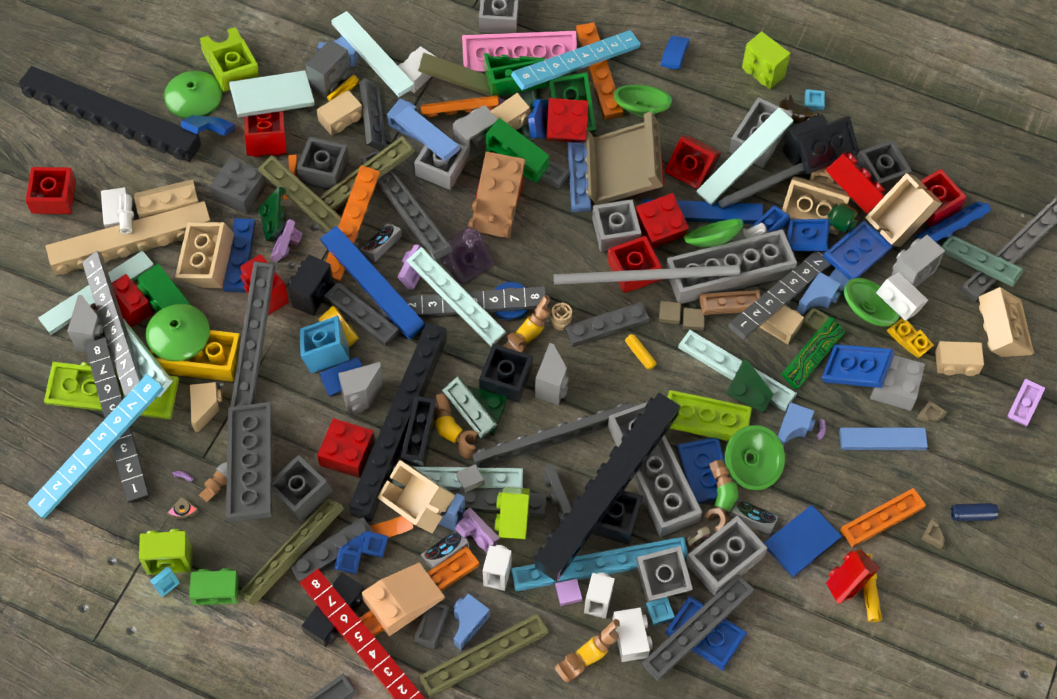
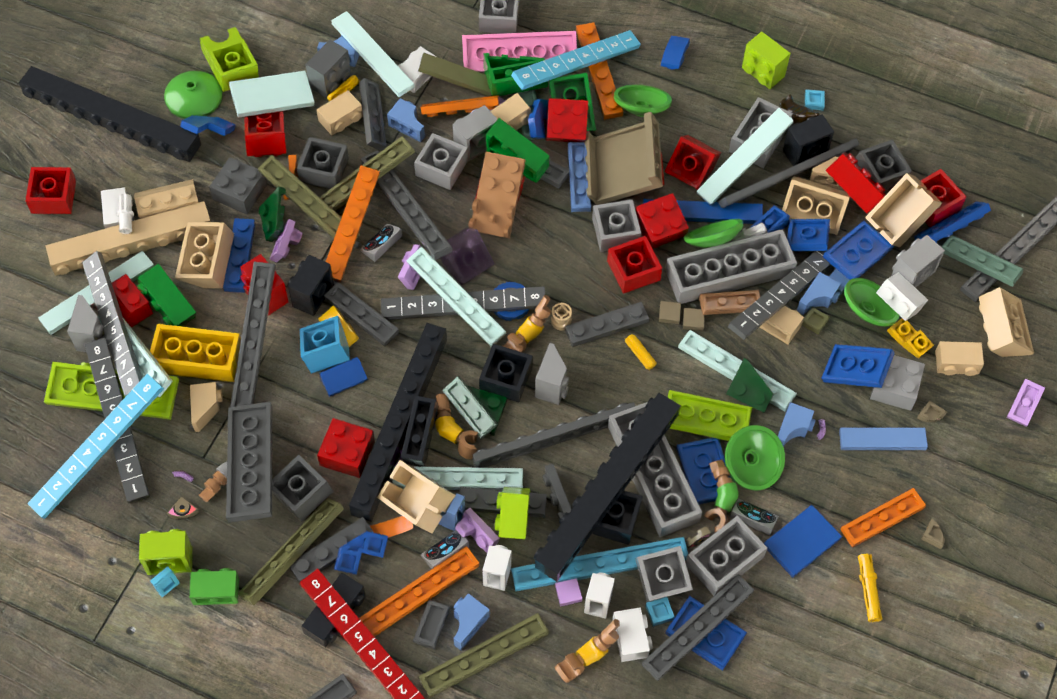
bright green dish [146,304,210,361] -> none
blue beam [320,226,425,340] -> none
light grey slope [338,362,384,414] -> none
light nougat slope [362,563,445,636] -> none
medium blue tile [394,106,460,161] -> none
light grey tile [456,464,485,493] -> none
light grey piece [553,265,740,285] -> none
green tile [781,317,846,389] -> none
black tile [795,116,859,174] -> none
red slope [826,549,880,604] -> none
dark green head [827,202,858,232] -> none
dark blue piece [951,503,998,522] -> none

